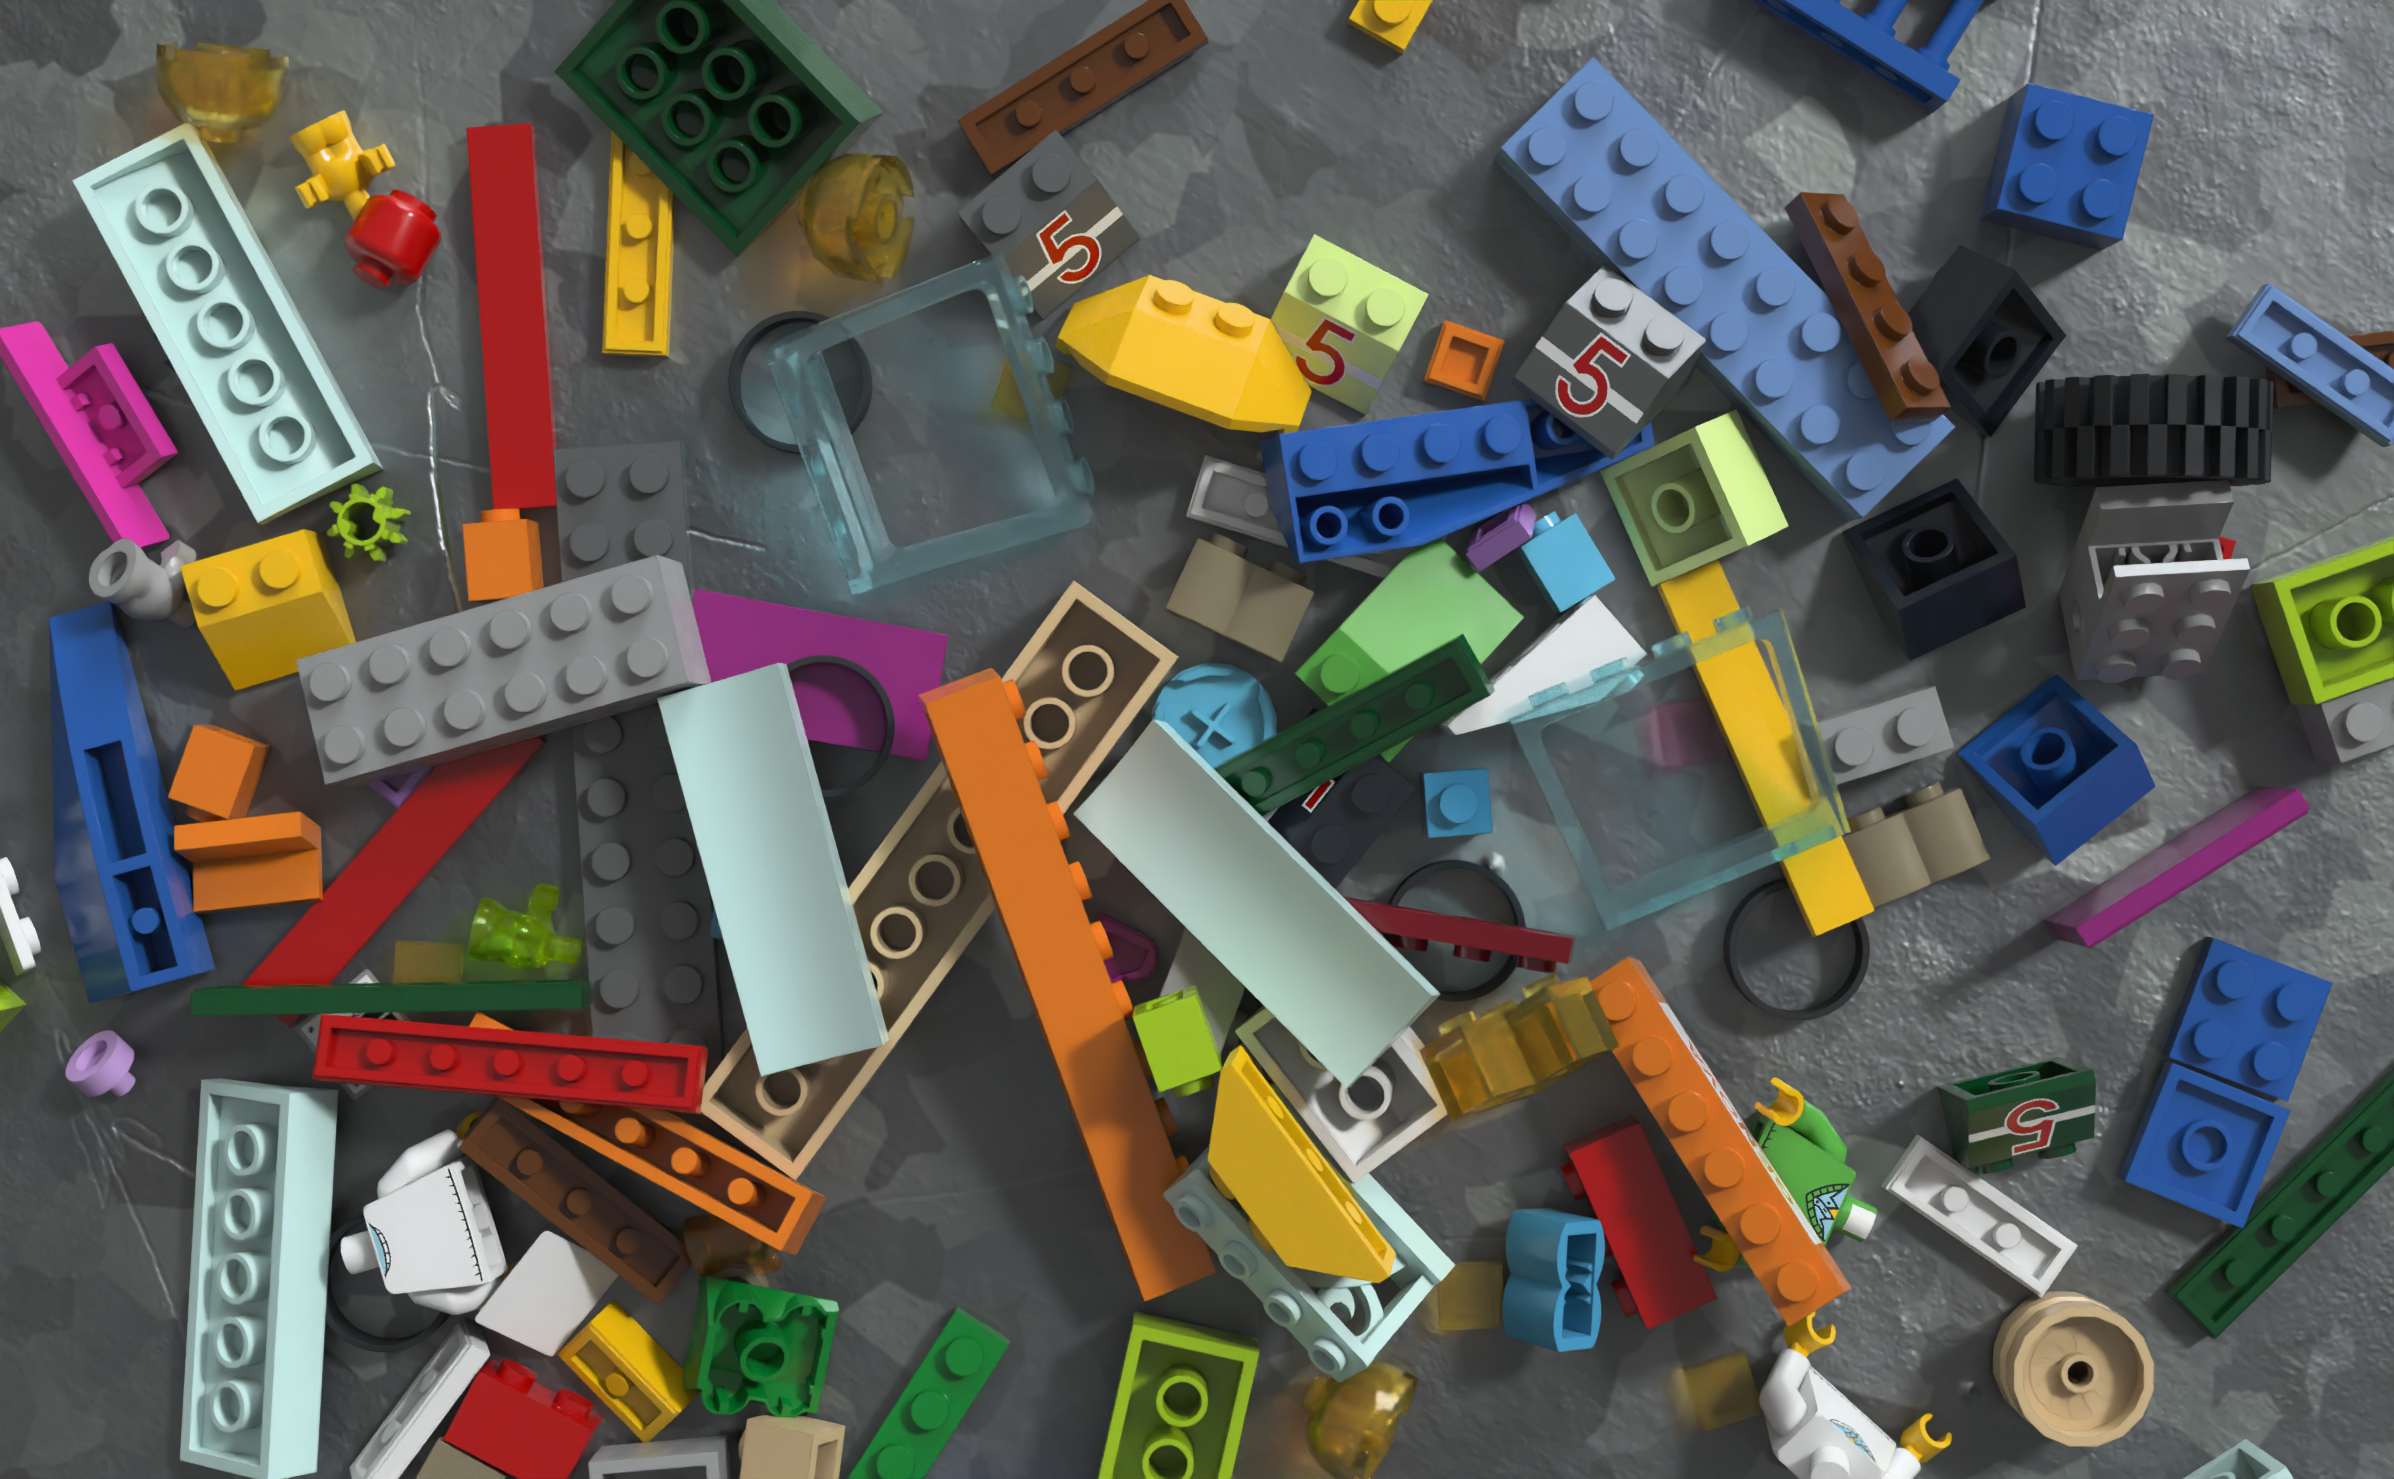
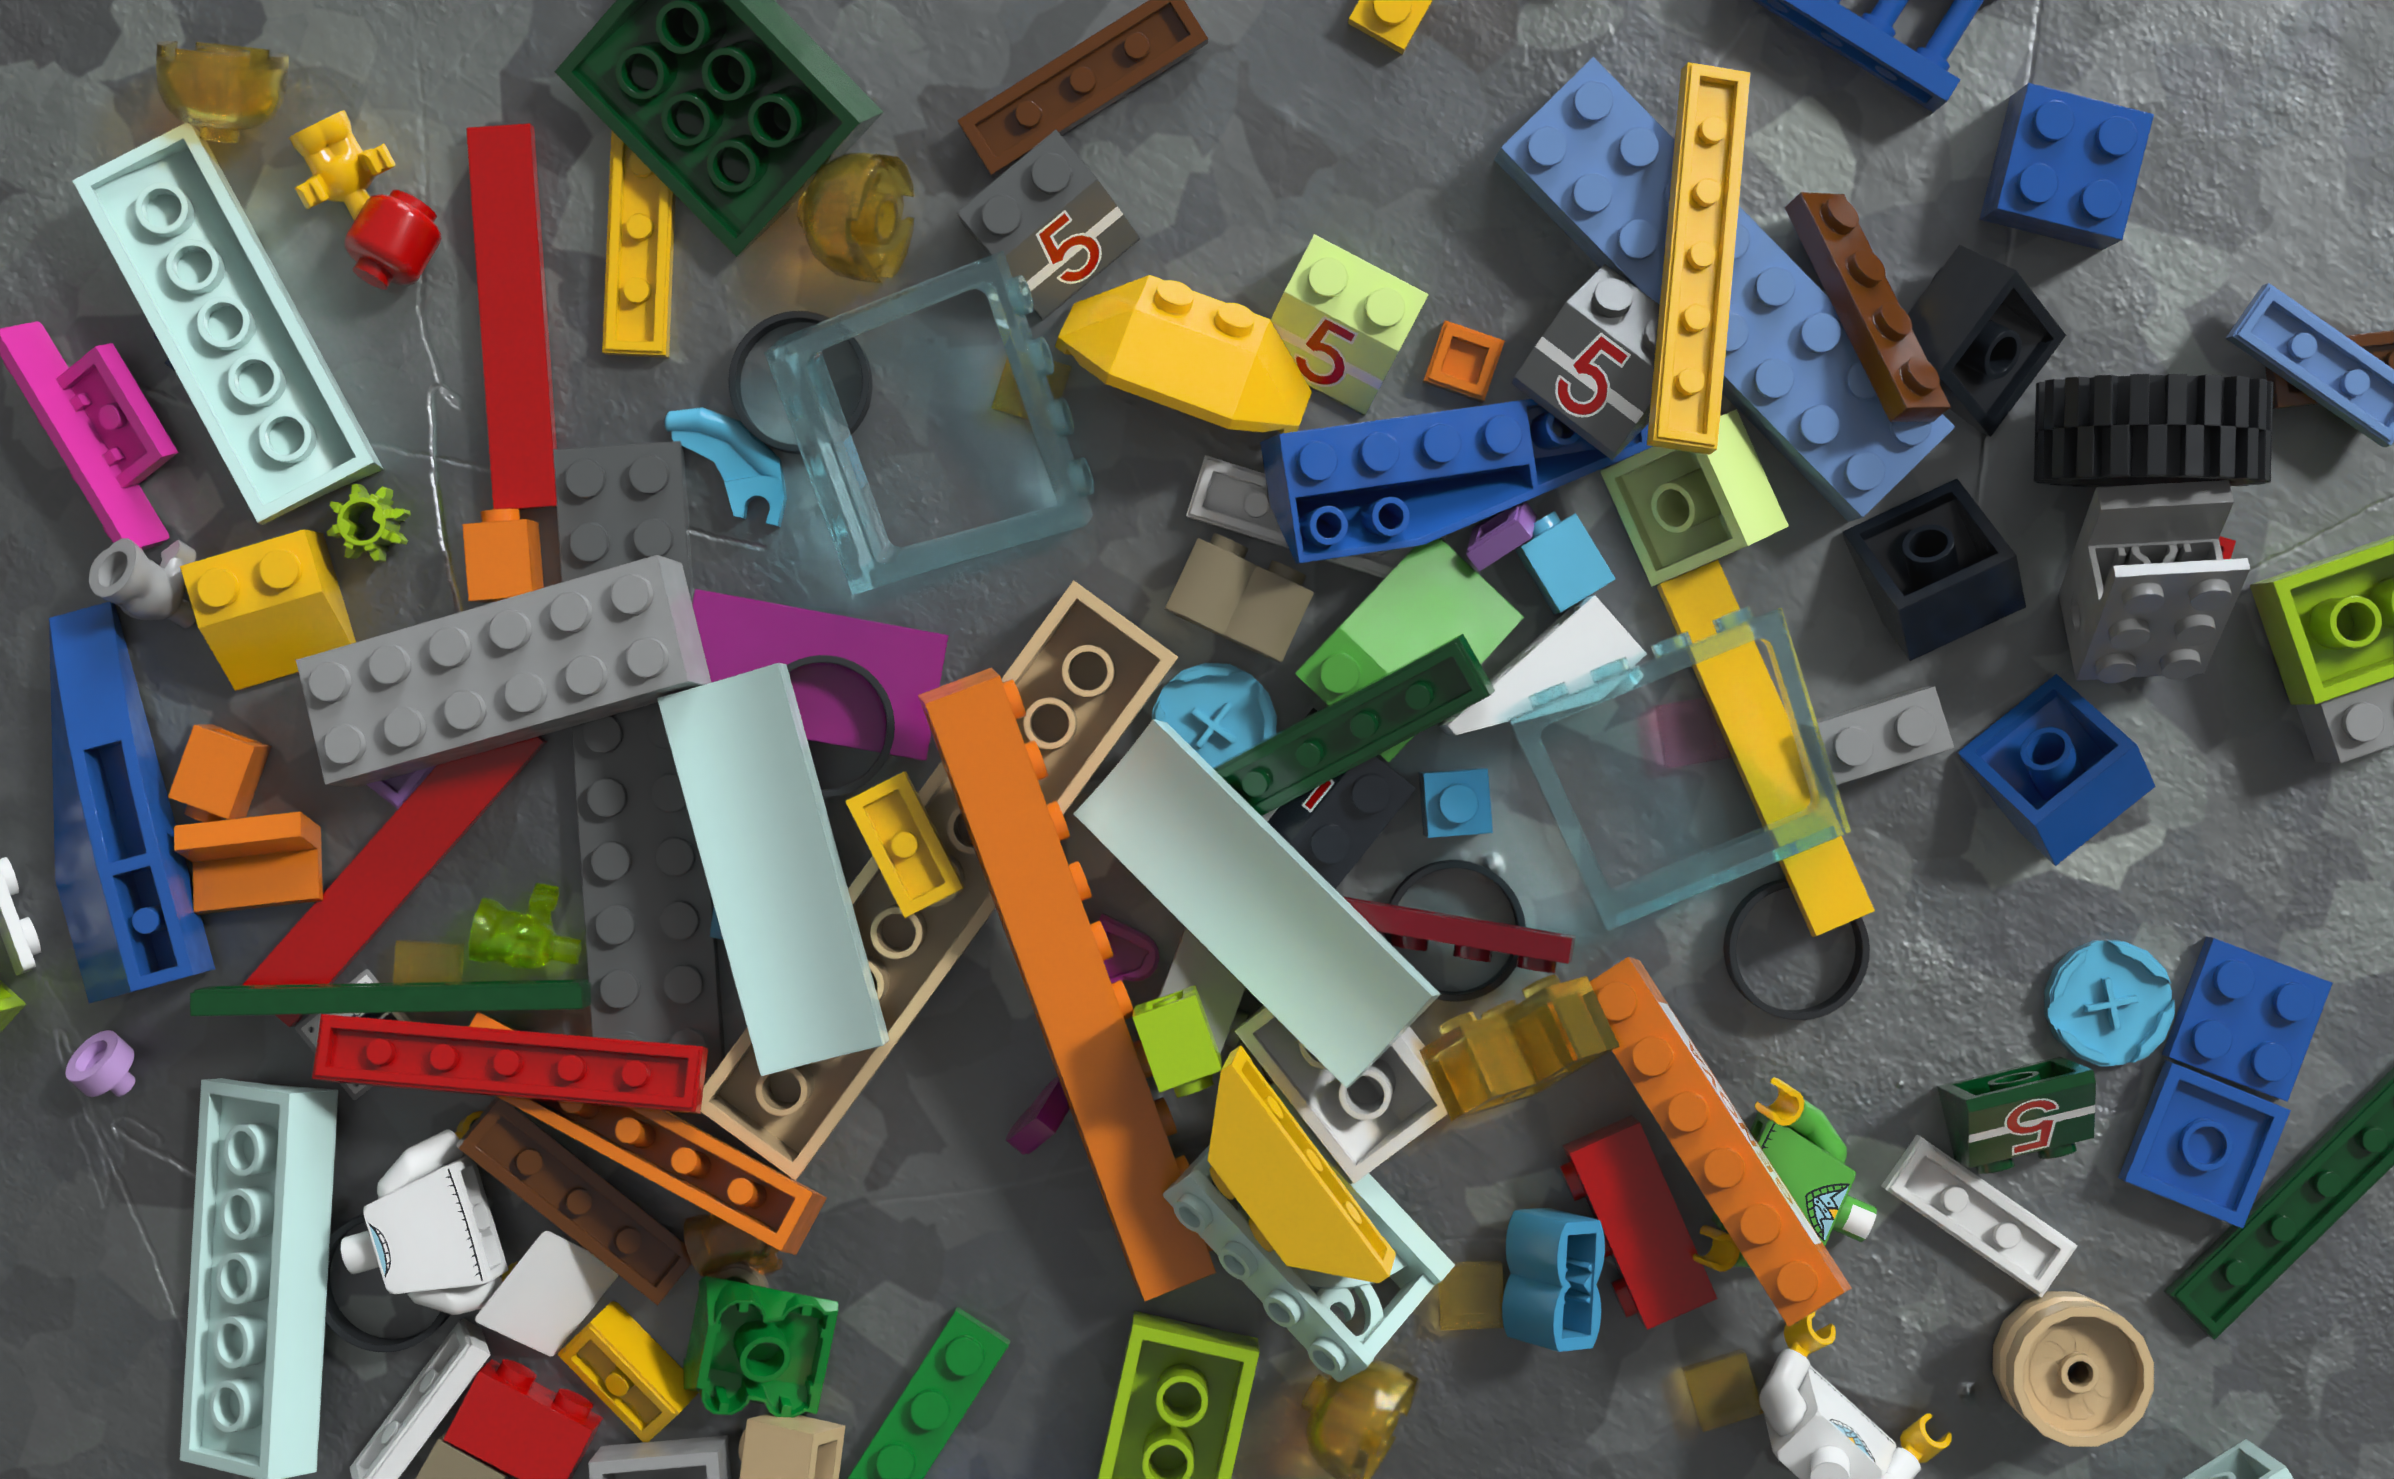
dark tan brick [1841,781,1990,908] -> none
magenta tile [2044,786,2310,948] -> none
none -> medium azure piece [664,407,787,527]
none -> yellow plate [845,771,965,918]
none -> magenta tile [1005,1076,1070,1155]
none -> yellow tile [1647,62,1750,455]
none -> medium azure tile [2044,940,2175,1066]

